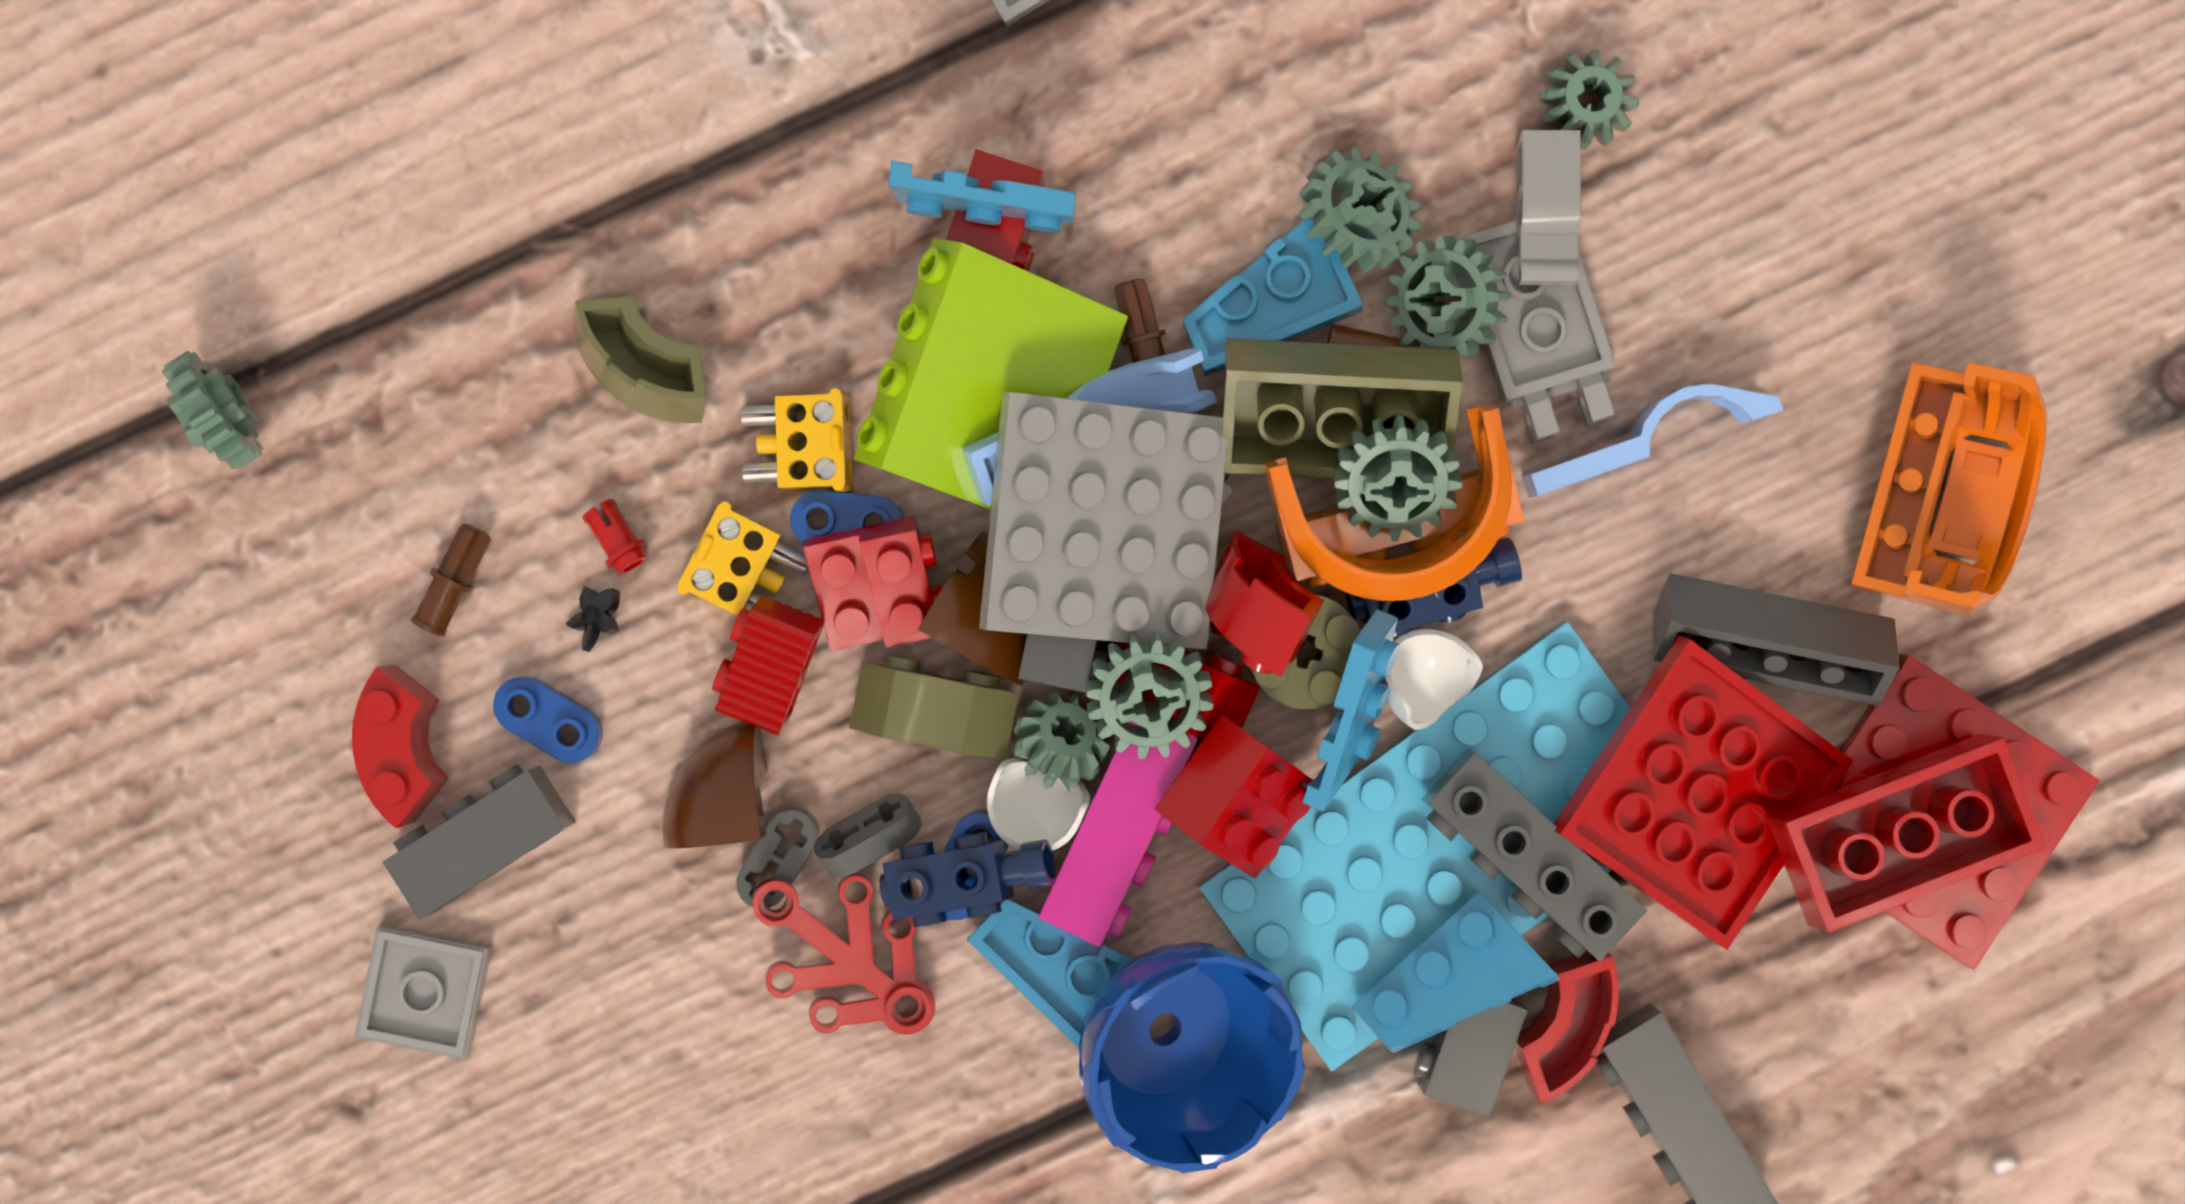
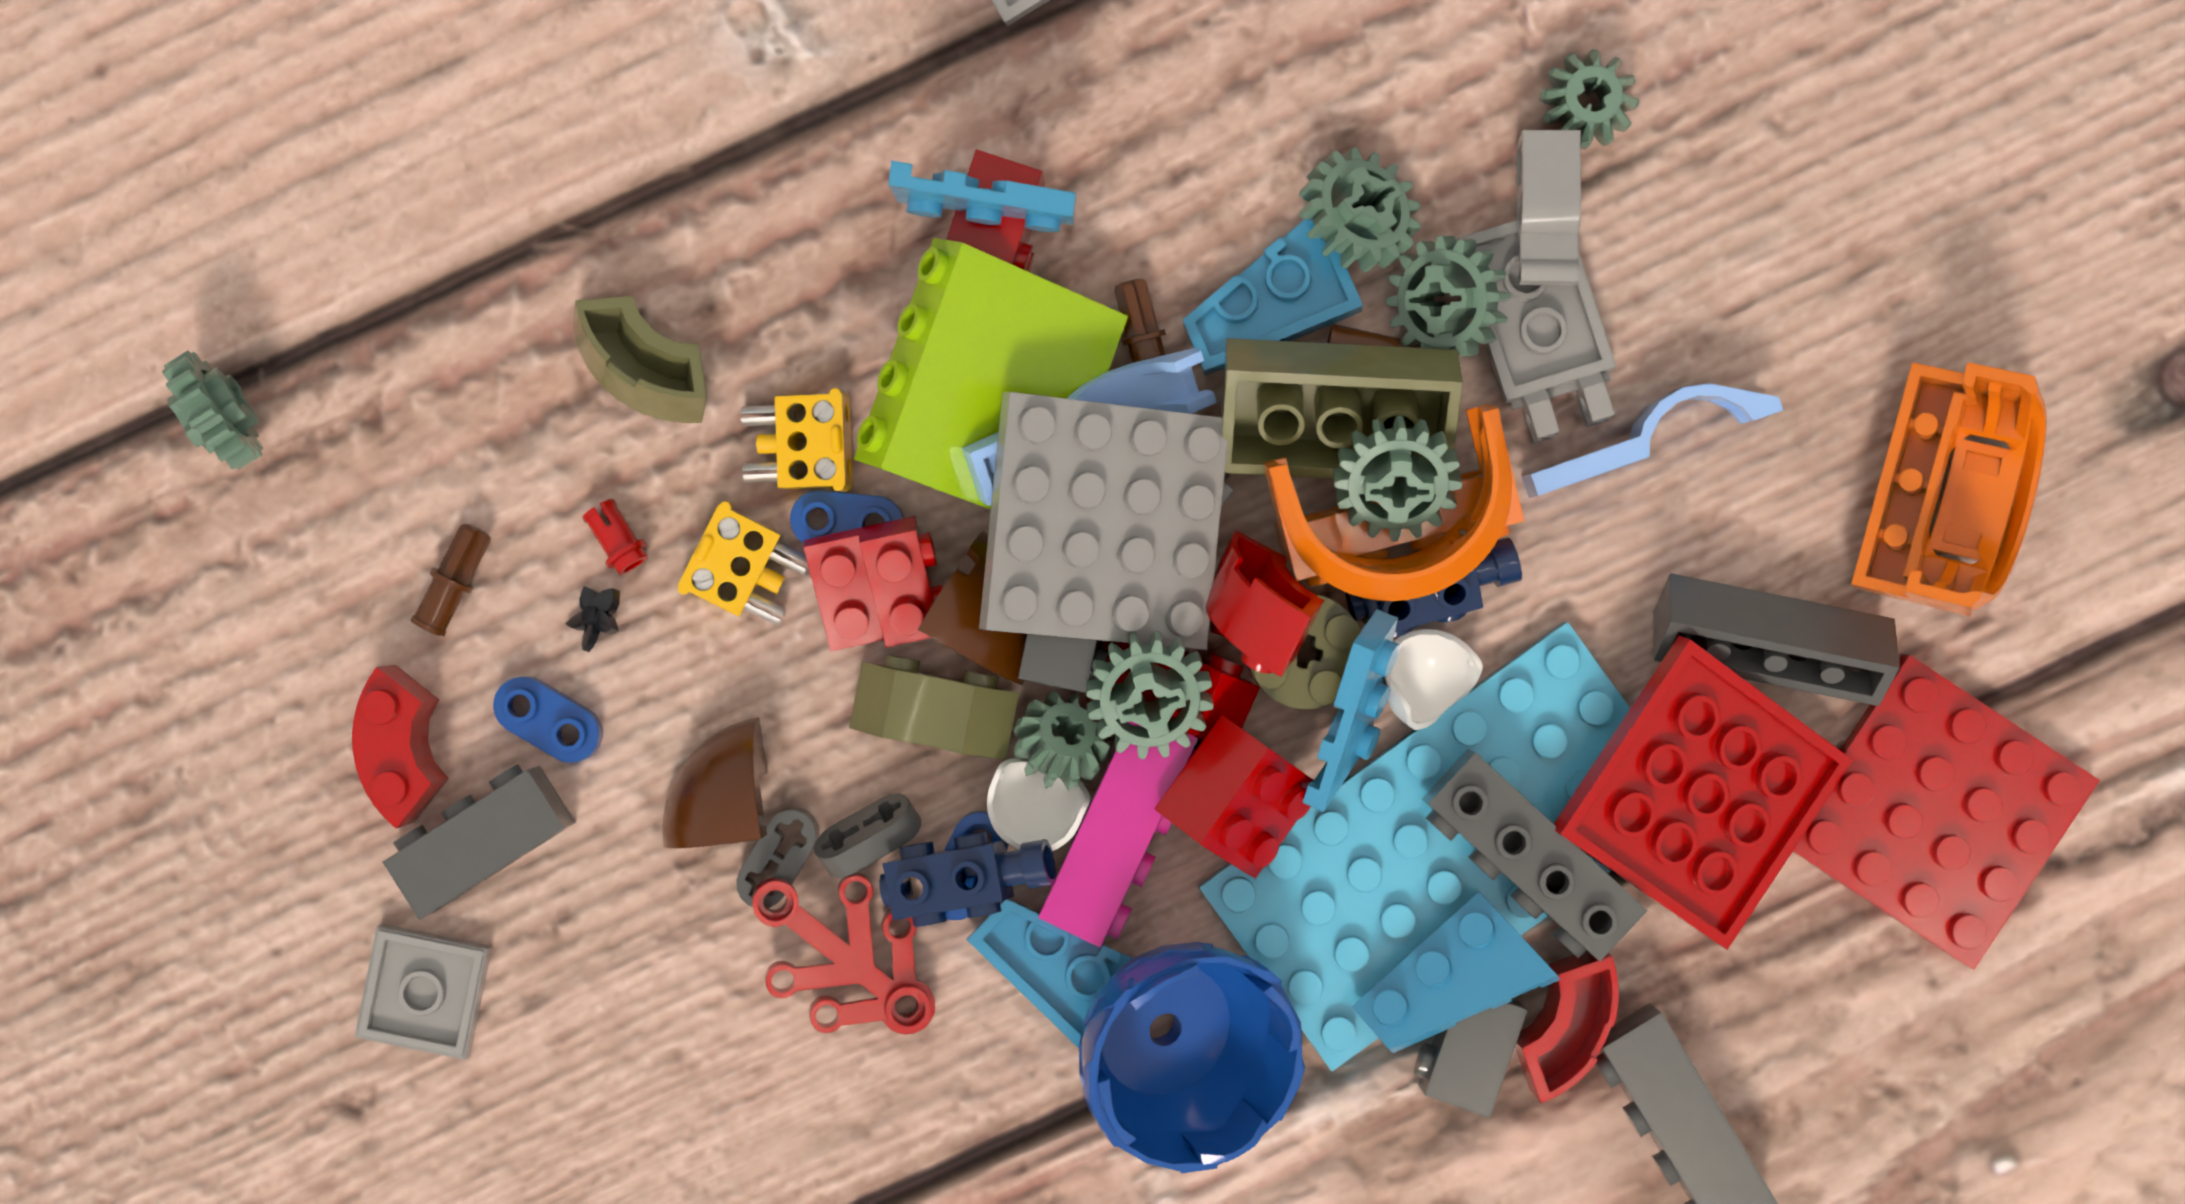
red brick [712,596,825,736] -> none
red brick [1766,734,2047,933] -> none

